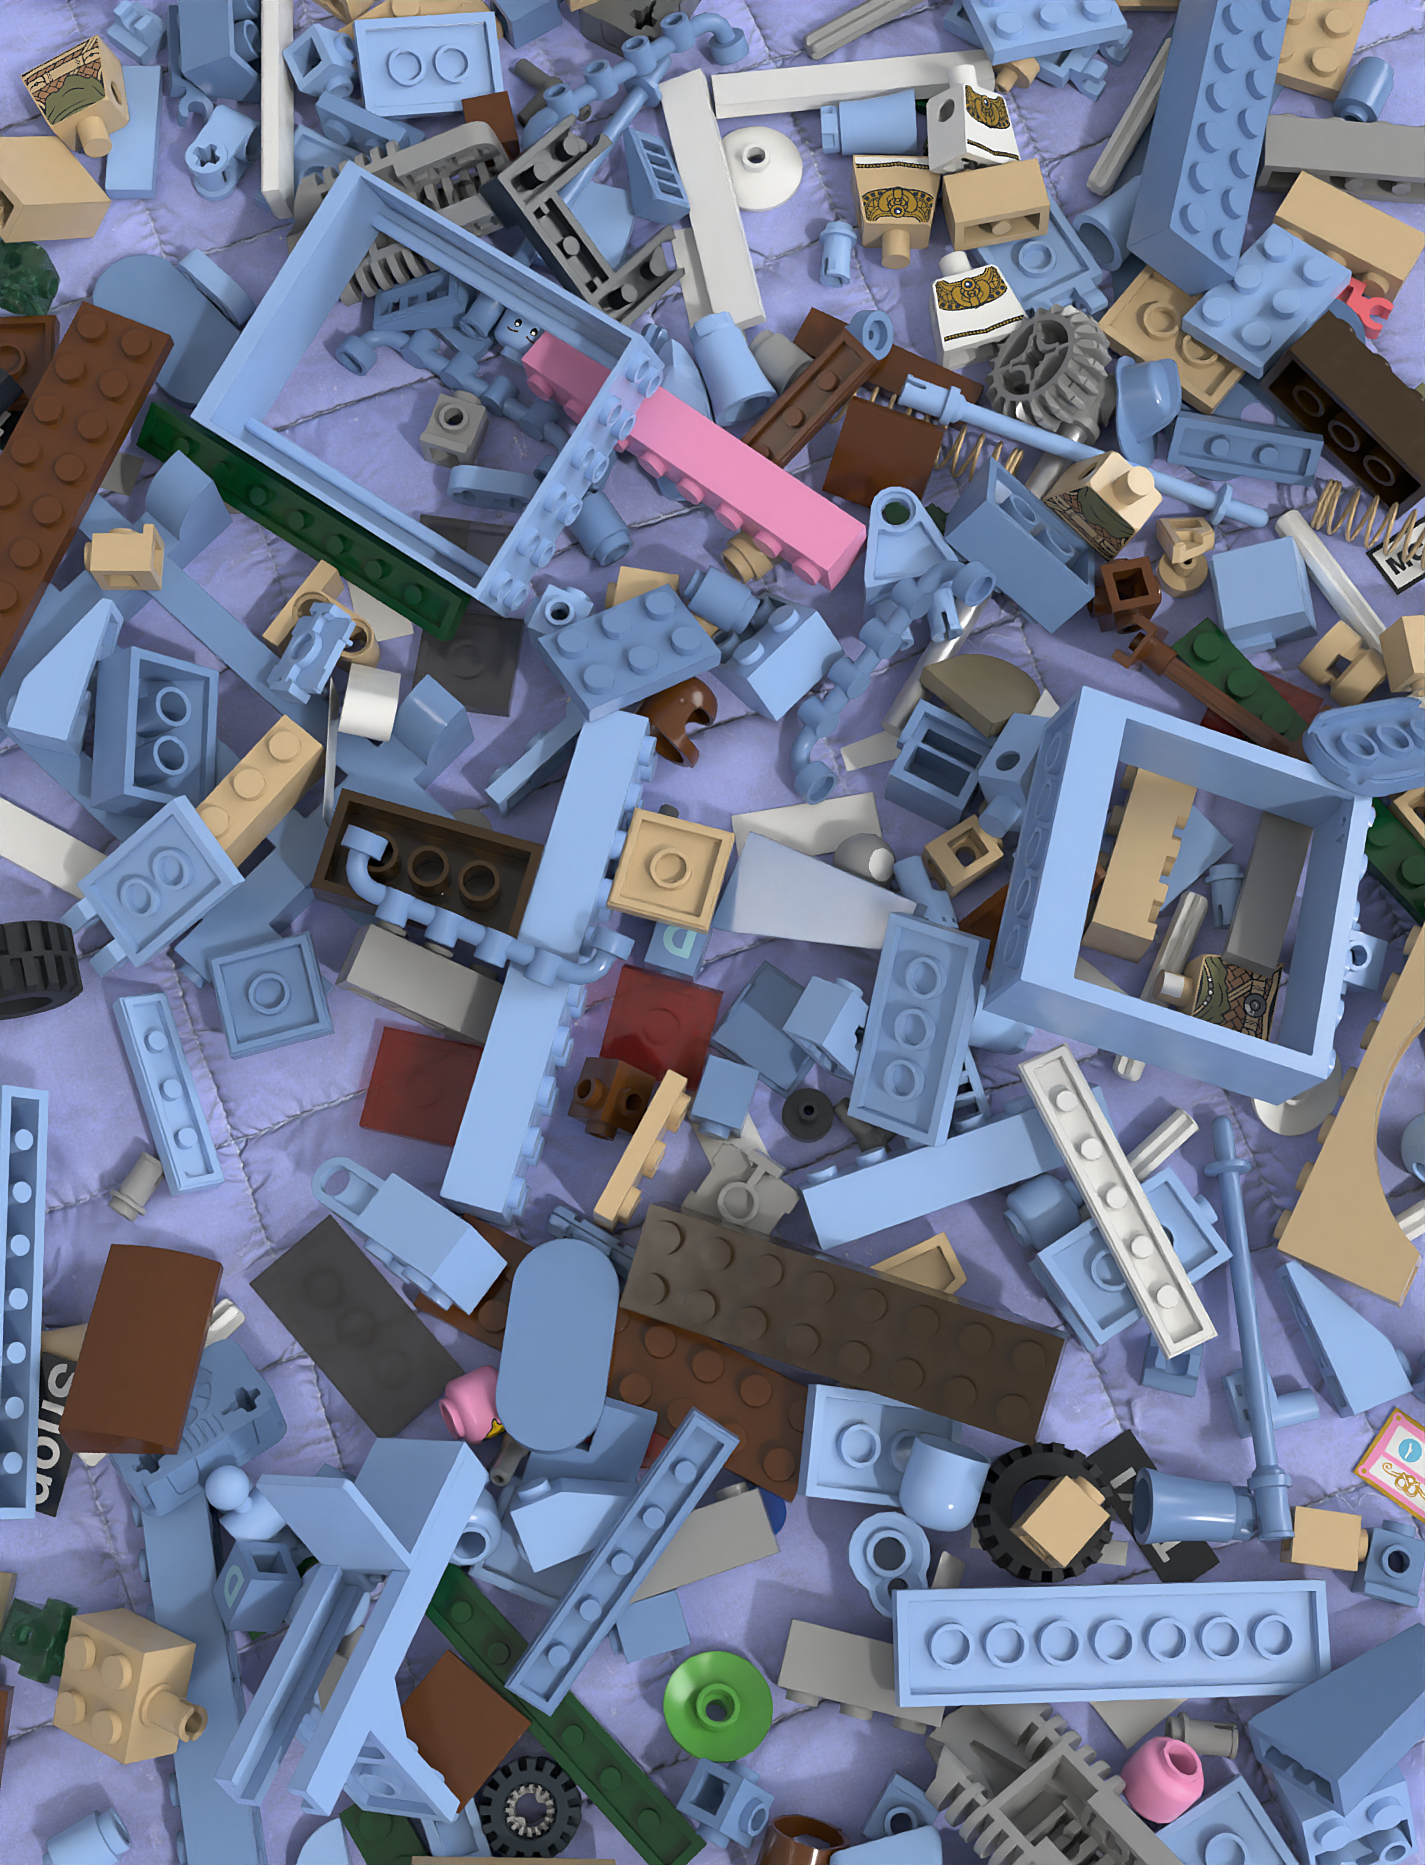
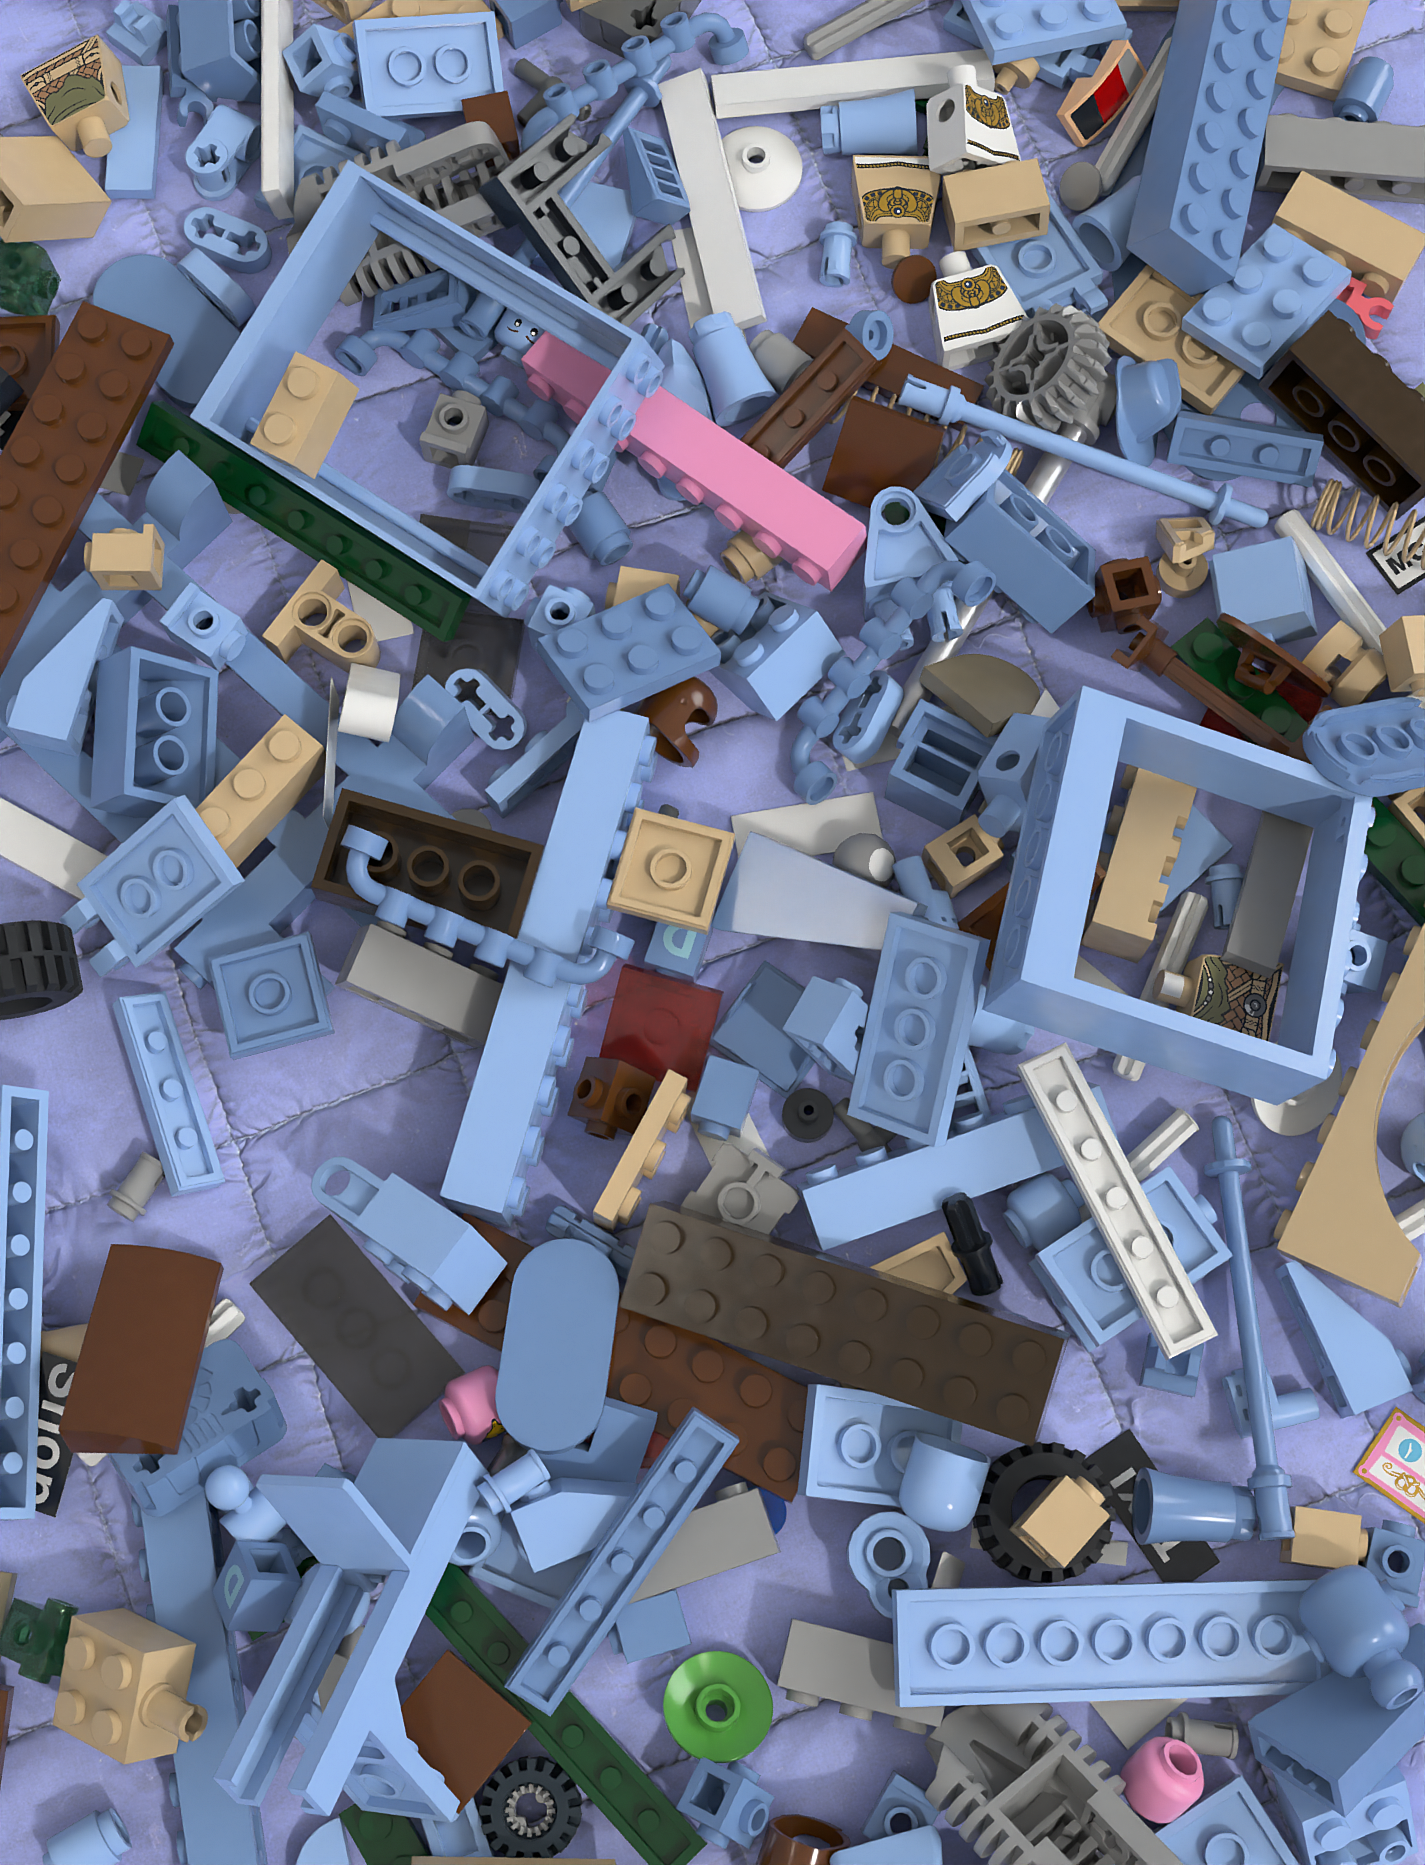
light blue piece [266,602,356,704] -> none
clear red tile [359,1026,484,1149] -> none
tan torso [1042,450,1163,562] -> none
none -> light blue brick [160,582,248,670]
none -> light blue beam [183,207,272,274]
none -> tan brick [250,351,359,479]
none -> light blue beam [445,668,528,750]
none -> light blue pin [476,1449,551,1516]
none -> light blue beam [833,670,904,764]
none -> reddish brown piece [891,255,937,304]
none -> light blue tile [913,430,1013,522]
none -> black axle [941,1192,1003,1296]
none -> slope [1056,40,1147,147]
none -> light grey piece [1060,162,1102,211]
none -> reddish brown shield [1216,613,1332,698]
none -> medium blue piece [1298,1565,1423,1710]

